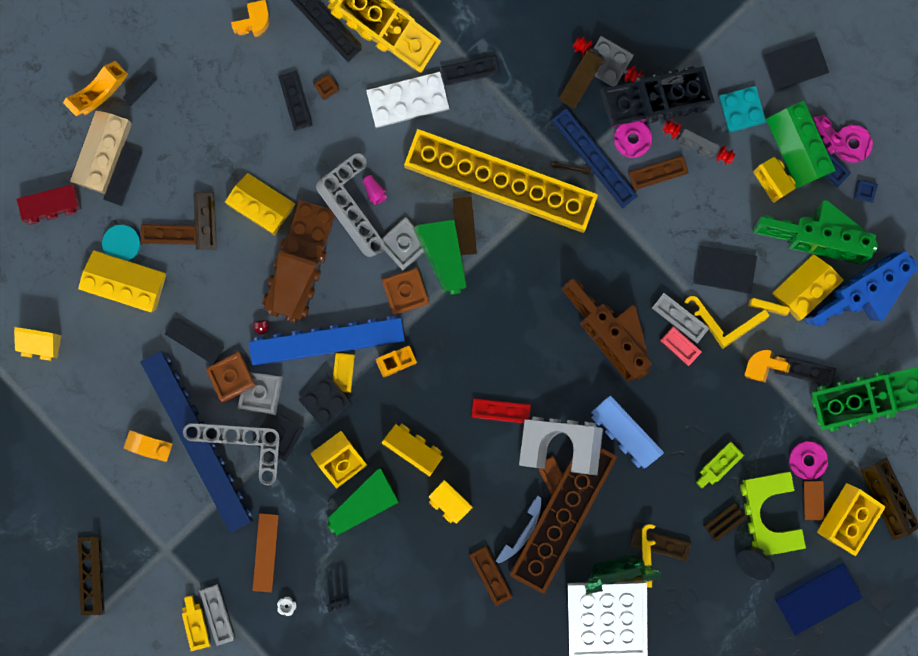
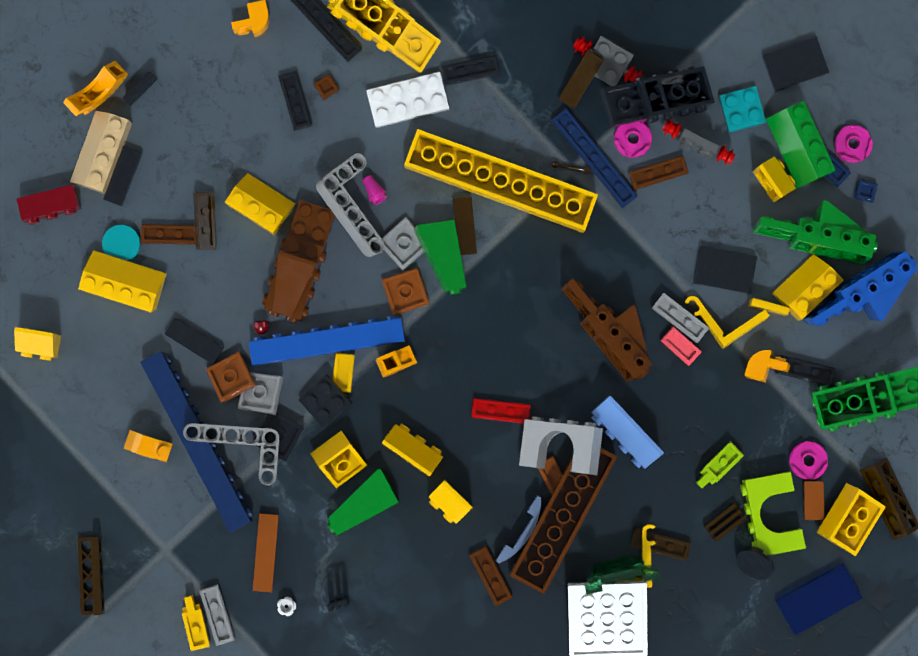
dark pink hinge [813,115,845,154] -> none

